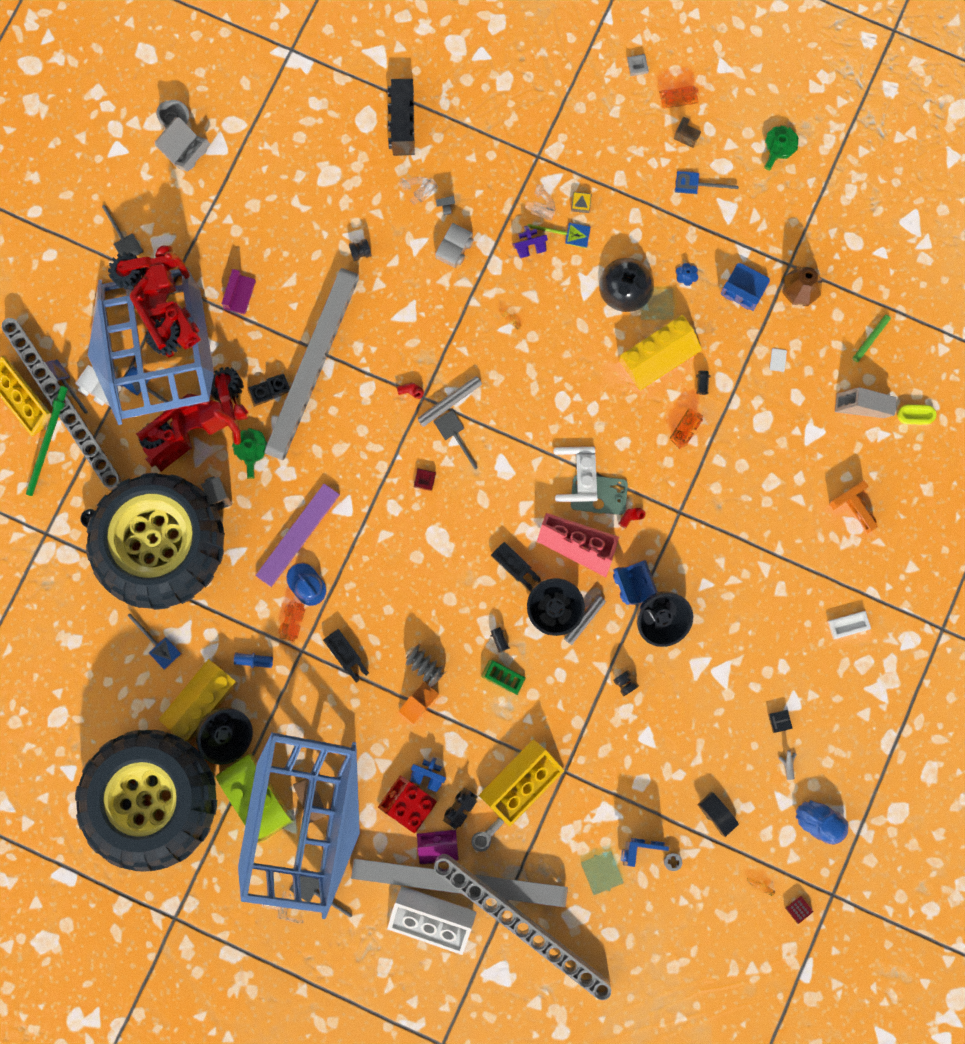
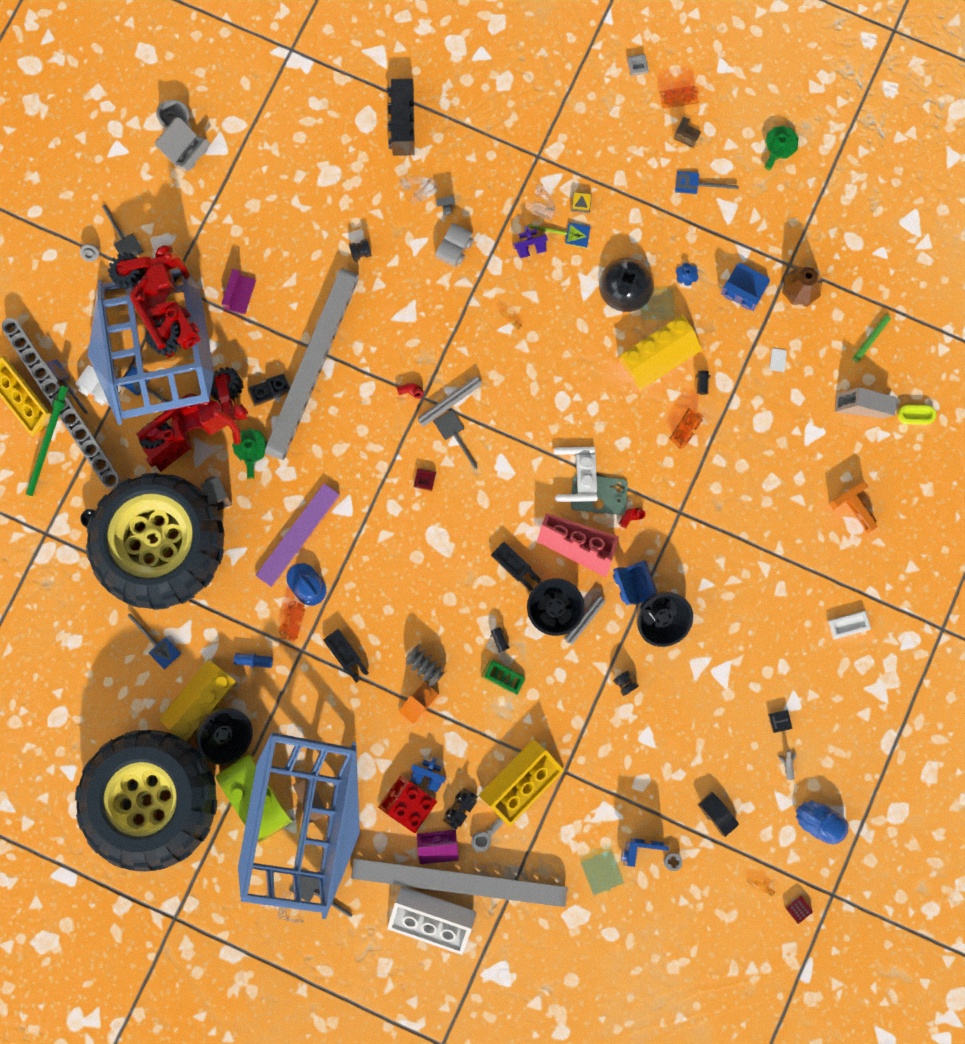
light grey beam [434,854,612,1000] -> none
none -> light grey plate [80,244,101,262]

